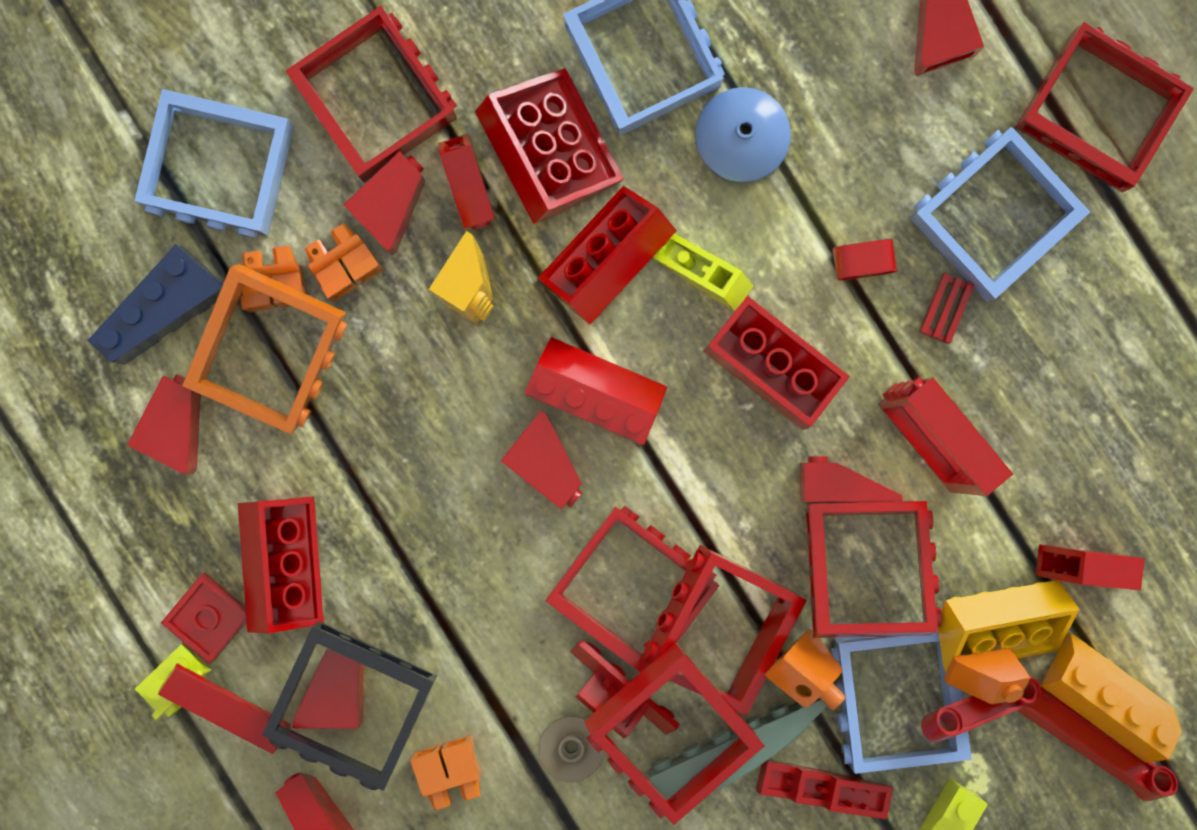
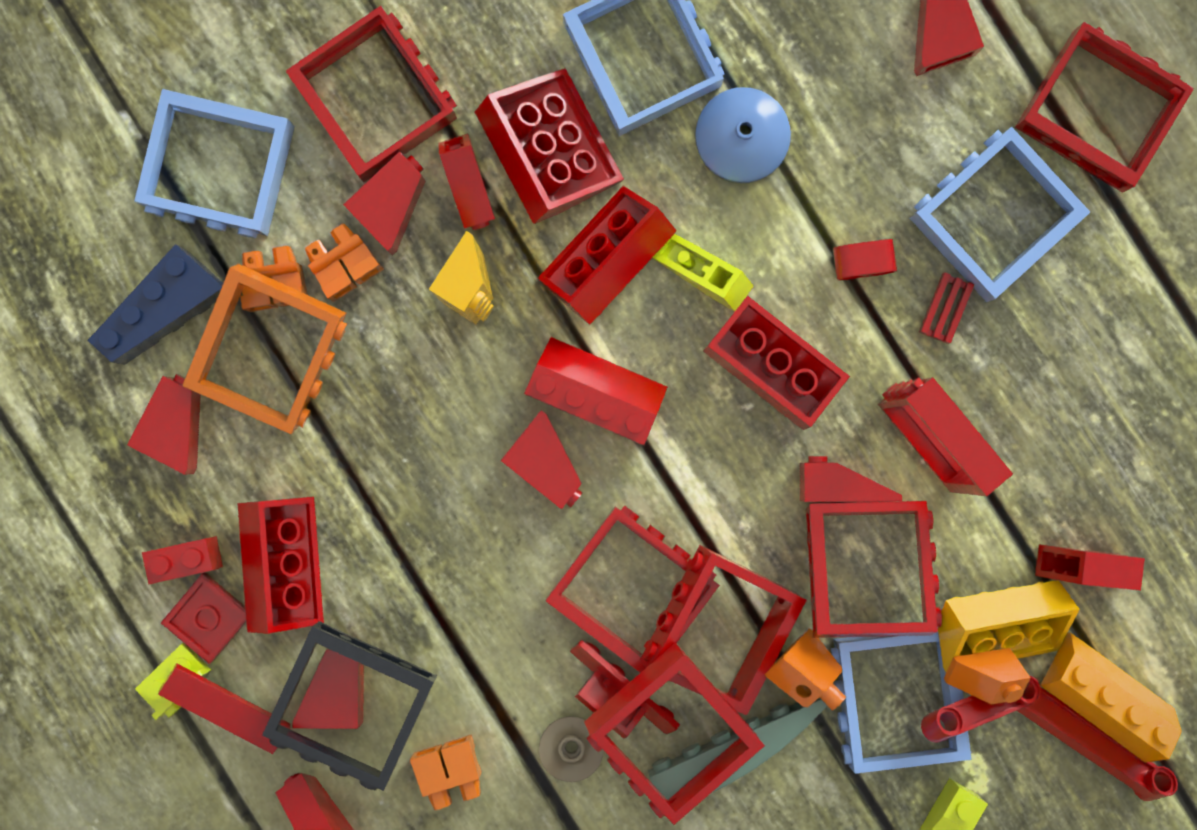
red slope [756,760,893,819] -> none
none -> red brick [142,536,223,585]

